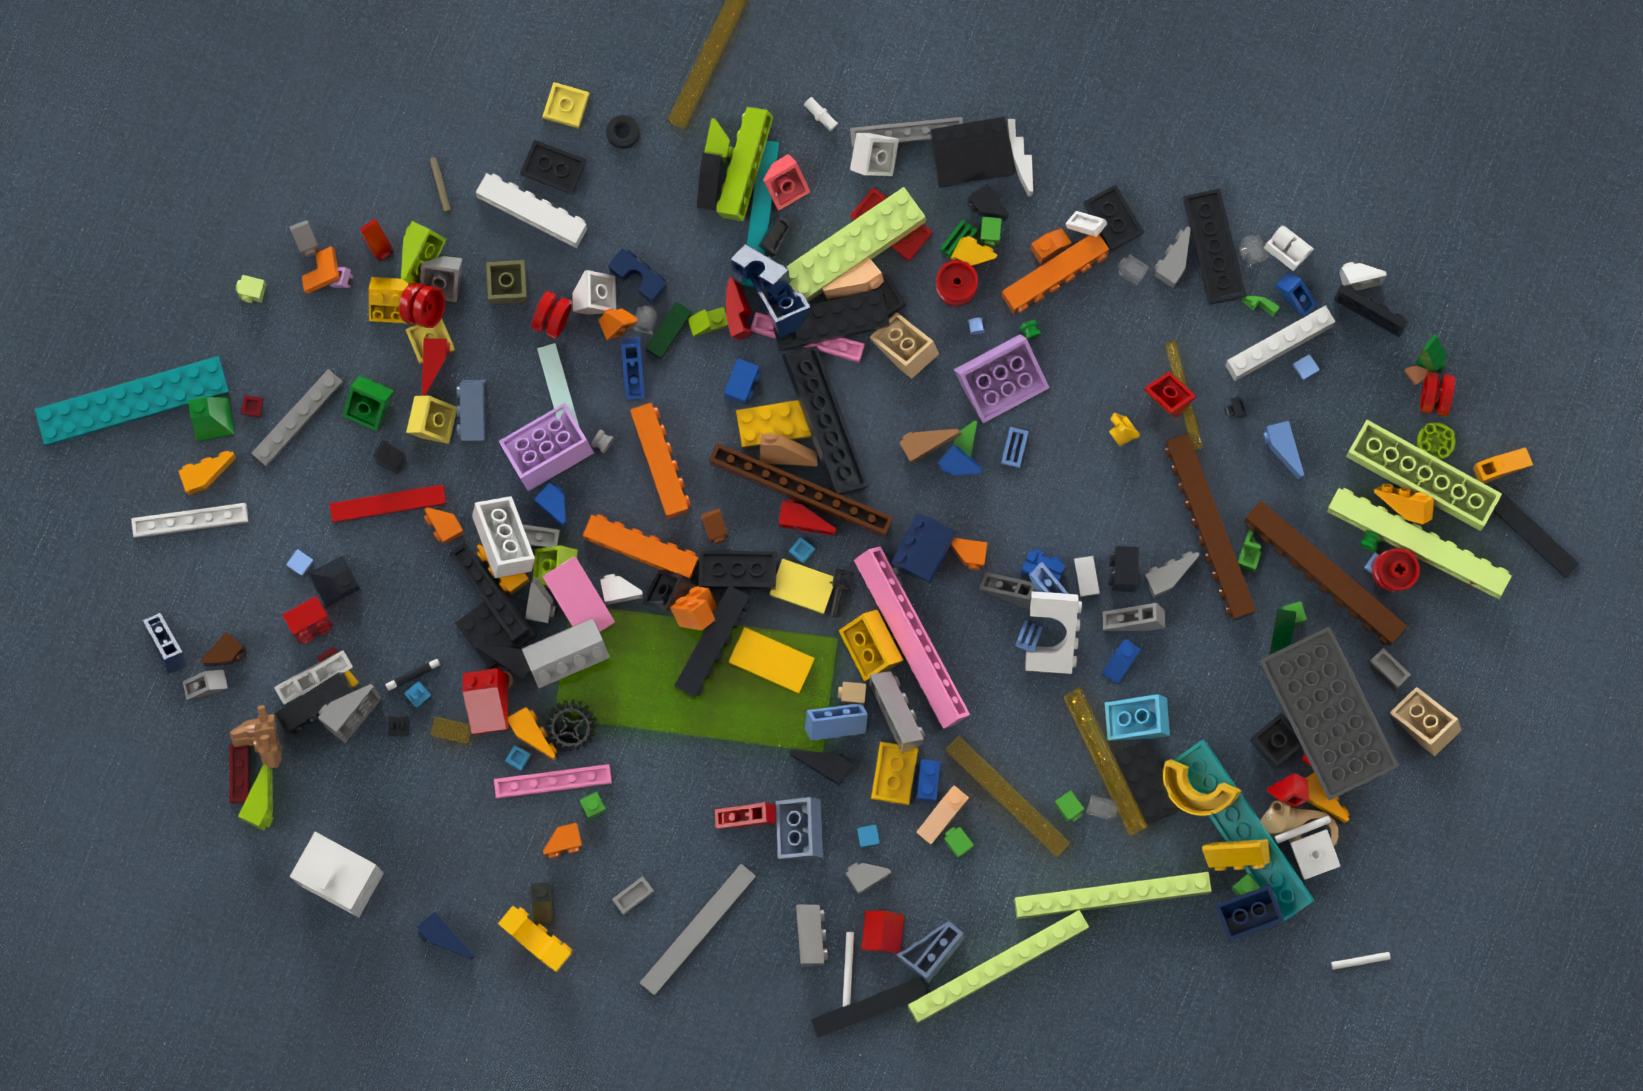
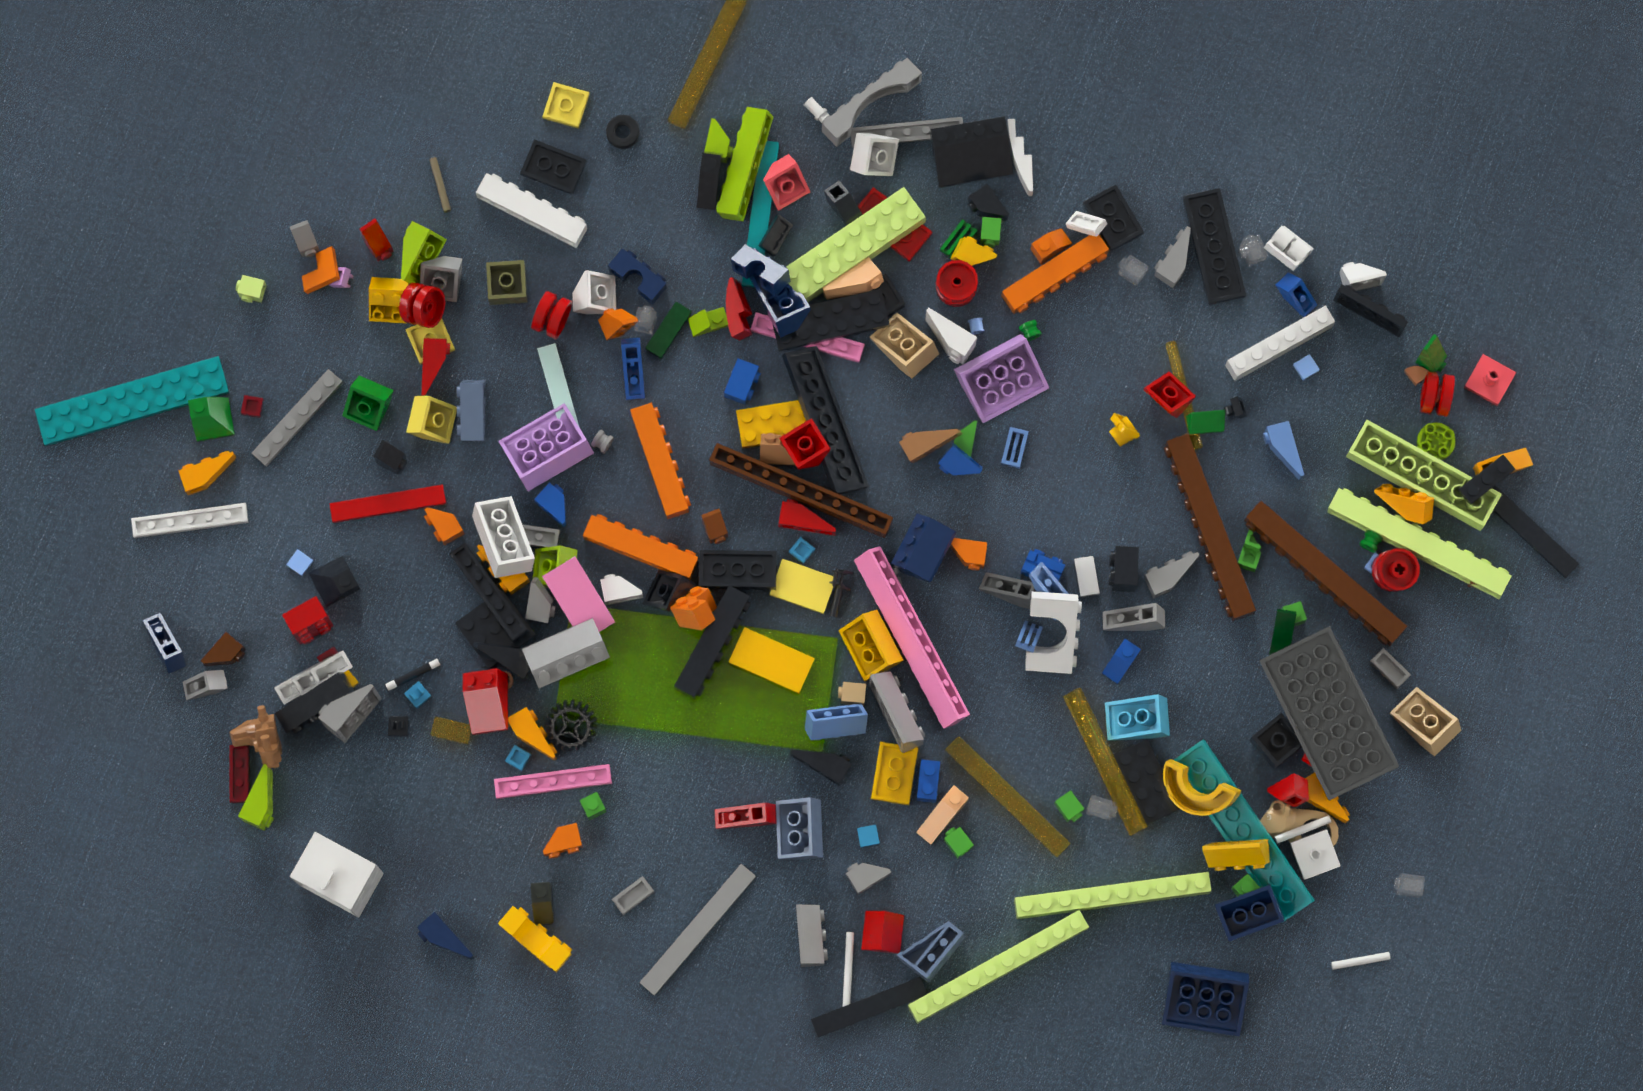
bright green slope [1241,296,1280,317] -> none
none -> red slope [779,418,831,469]
none -> light grey arch [822,58,922,147]
none -> black slope [824,181,863,226]
none -> white slope [925,307,977,364]
none -> dark blue slope [1162,962,1249,1036]
none -> green slope [1186,410,1225,435]
none -> clear brick [1394,873,1425,898]
none -> black plate [1458,455,1515,505]
none -> coral tile [1464,354,1516,406]

